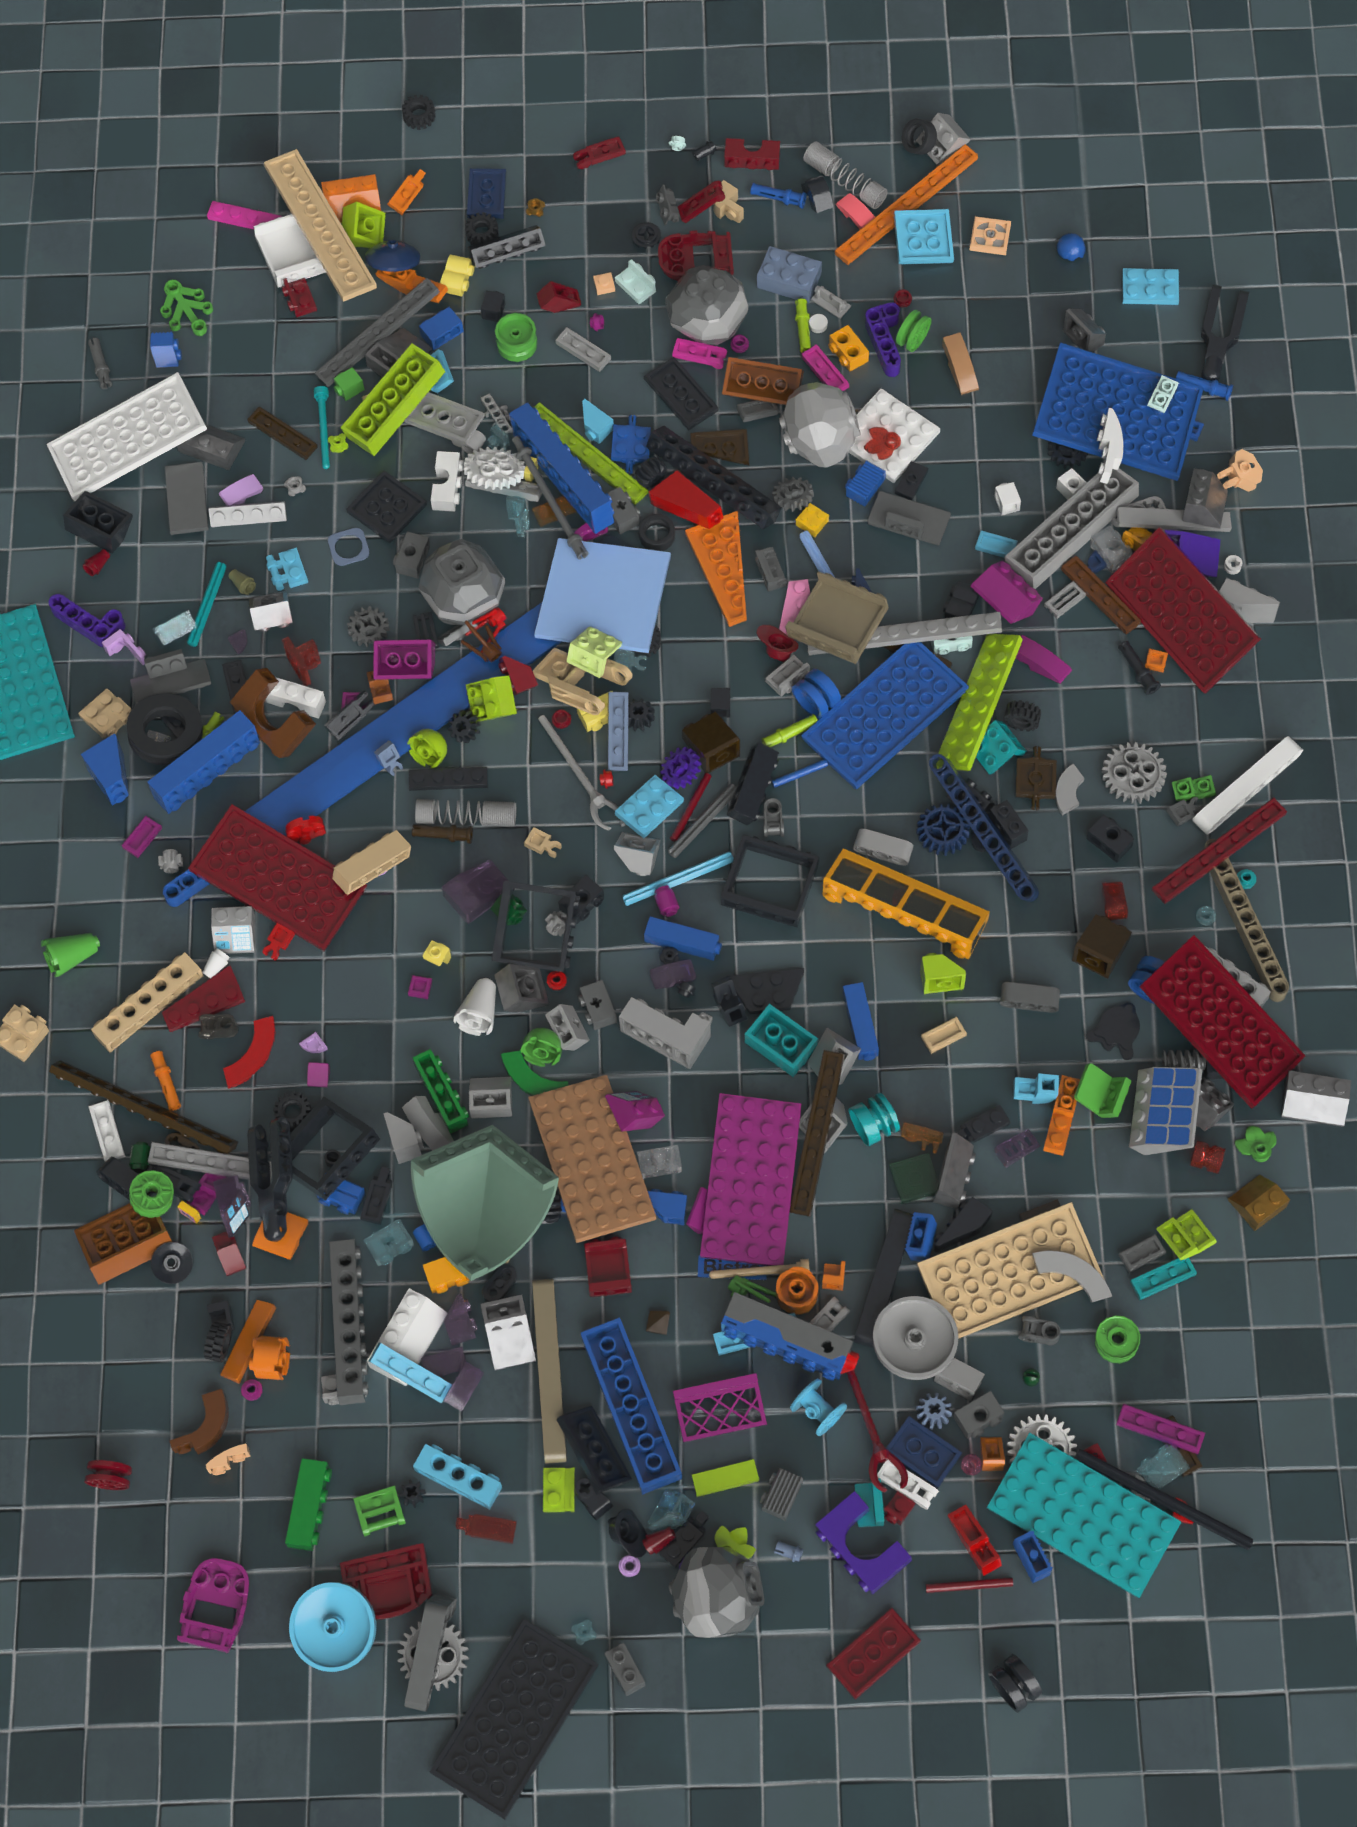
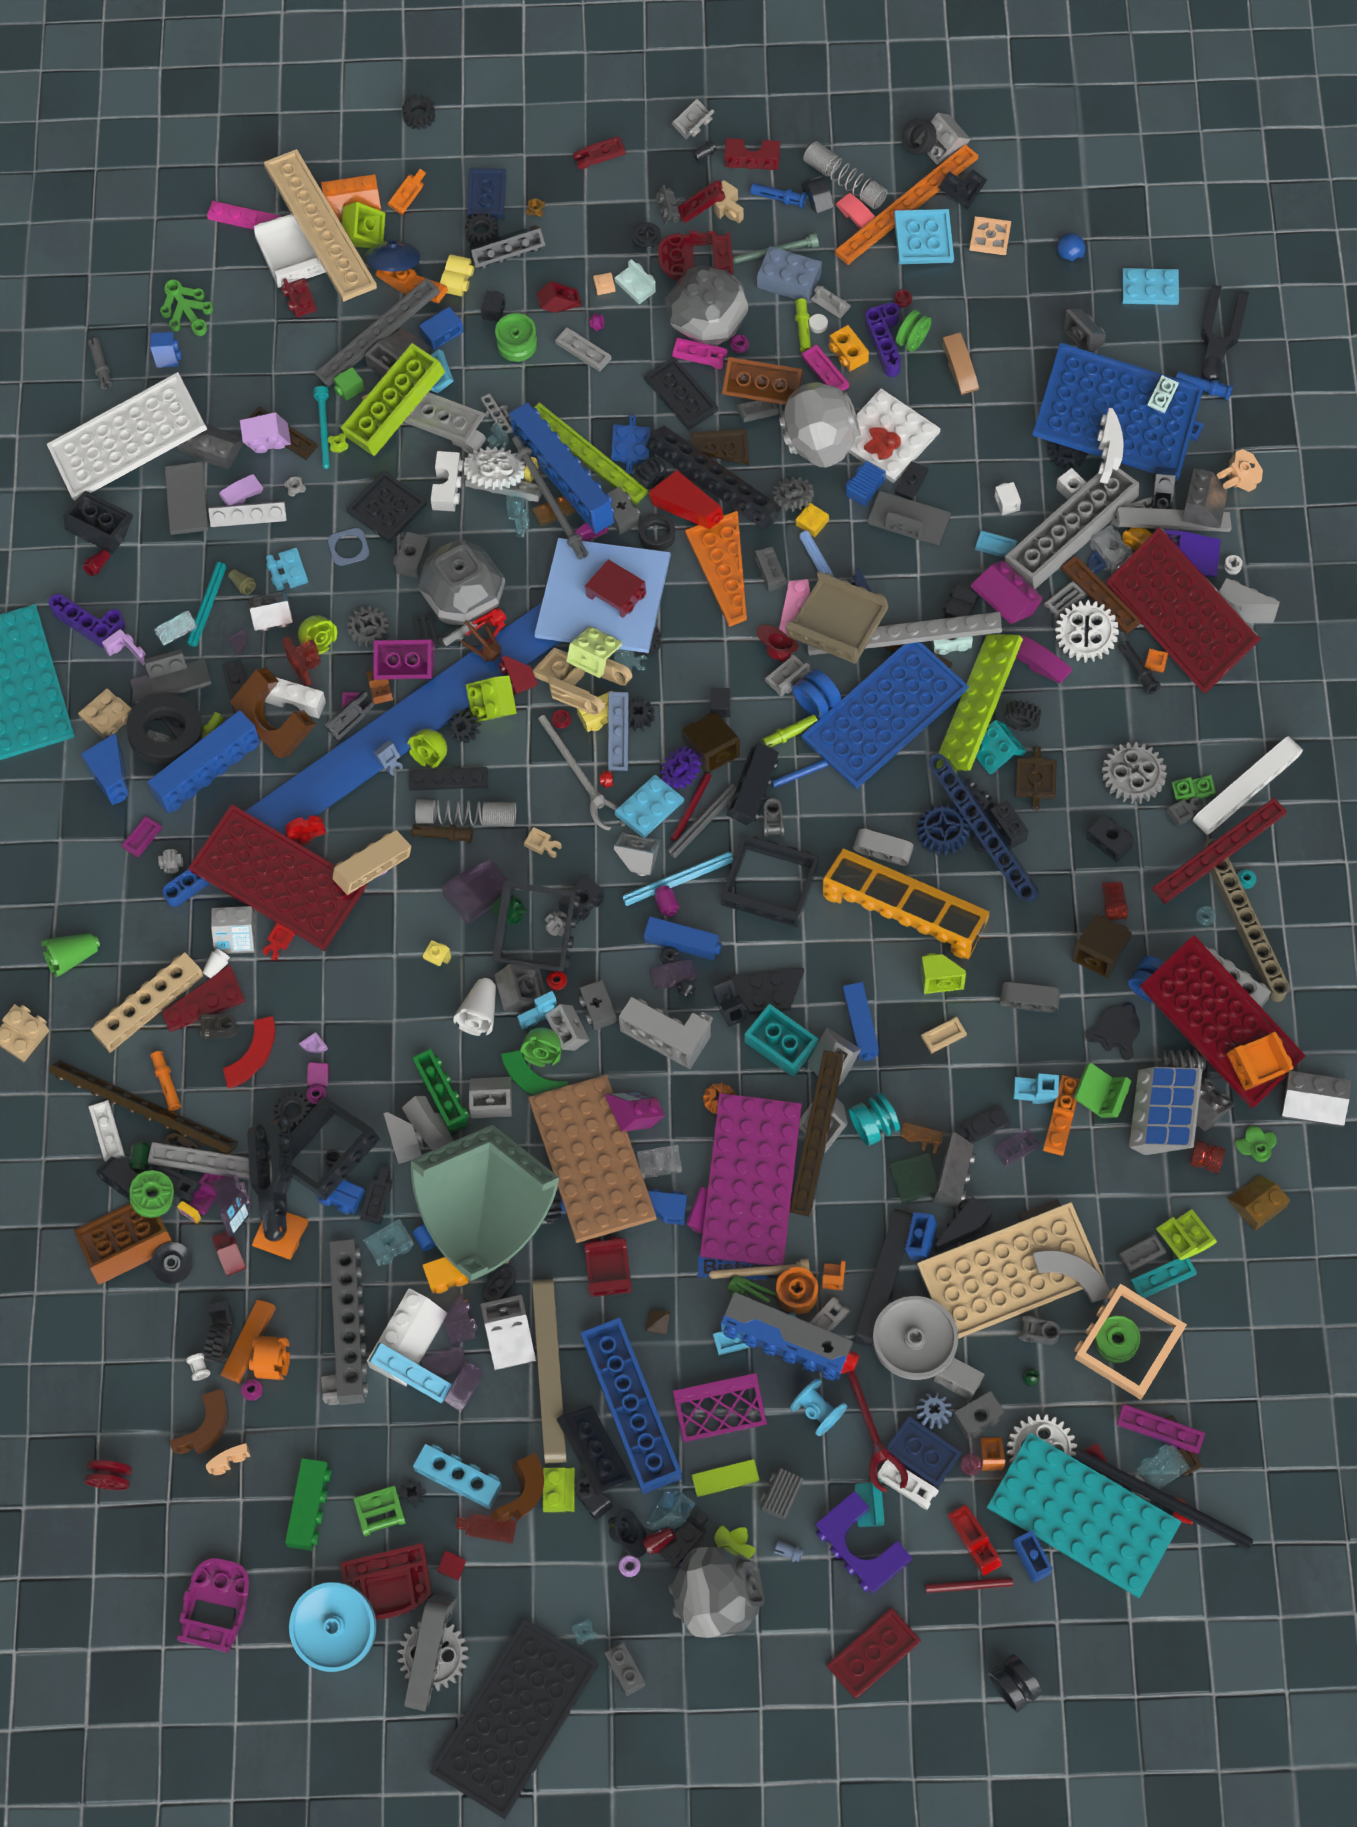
magenta tile [408,975,432,999] -> none
medium azure slope [582,399,614,444] -> none
light aqua plate [669,136,686,151] -> none
dark red bracket [883,1491,916,1526] -> none
light grey tile [1055,764,1084,816] -> none
none -> white bush [186,1353,210,1381]
none -> lavender brick [240,412,291,453]
none -> lime cylinder [298,615,338,655]
none -> magenta plate [306,1085,327,1105]
none -> dark red slope [437,1551,467,1581]
none -> reddish brown arch [491,1453,544,1523]
none -> medium azure plate [517,991,557,1030]
none -> dark red panel [585,559,647,618]
none -> light grey bracket [671,99,715,139]
none -> orange gear [703,1082,735,1114]
none -> sand green piece [733,232,819,264]
none -> black plate [938,169,987,209]
none -> white gear [1055,600,1119,663]
none -> light nougat window [1074,1284,1186,1400]
none -> black slope [1152,467,1176,509]
none -> orange panel [1227,1032,1293,1091]

